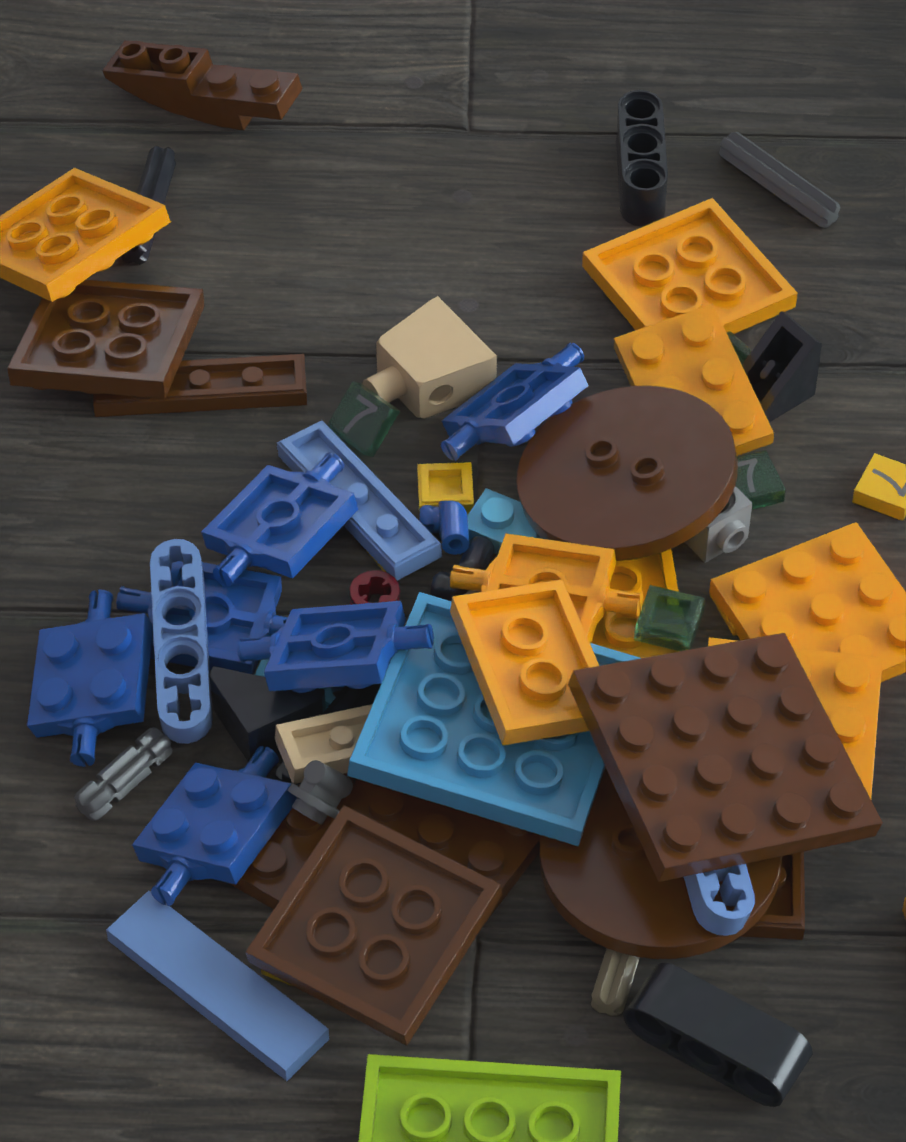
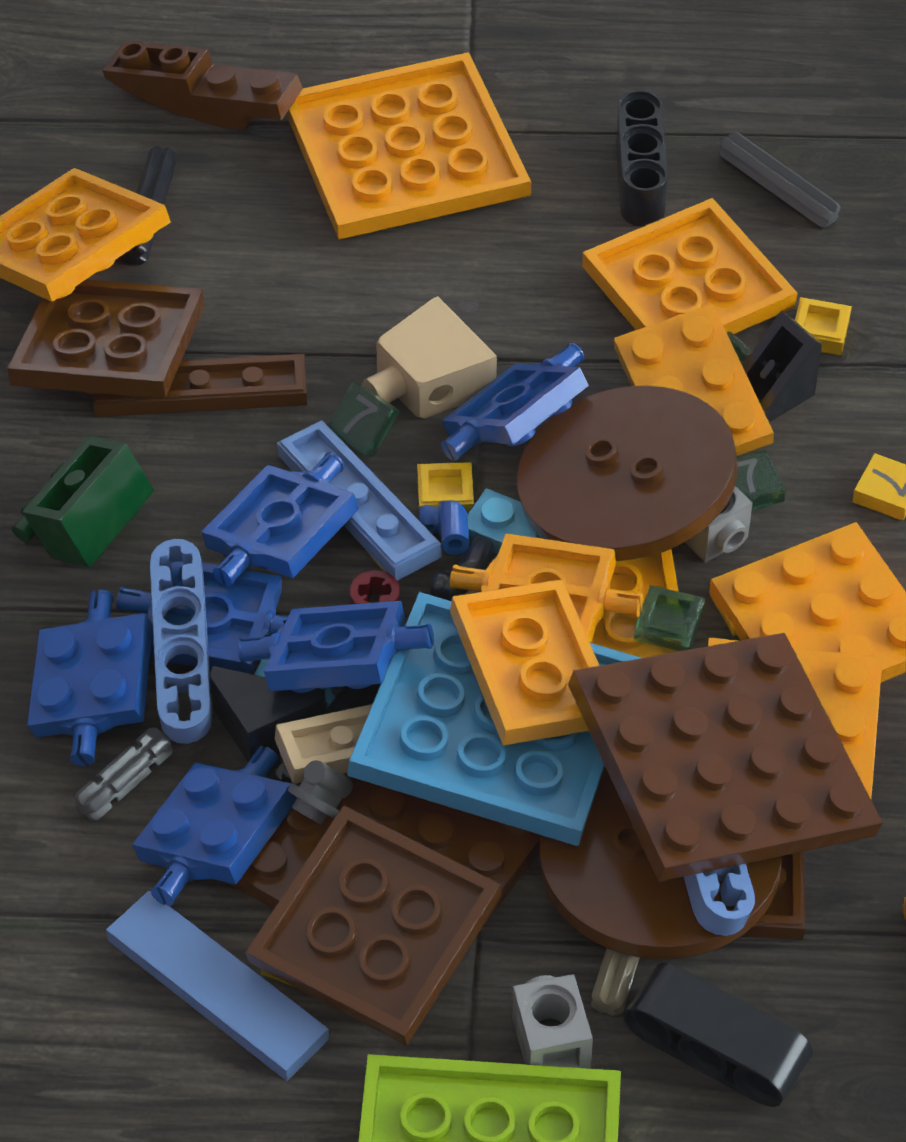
none -> dark green brick [12,436,154,568]
none -> light orange plate [286,52,531,240]
none -> light grey brick [512,974,593,1069]
none -> yellow tile [795,297,852,355]

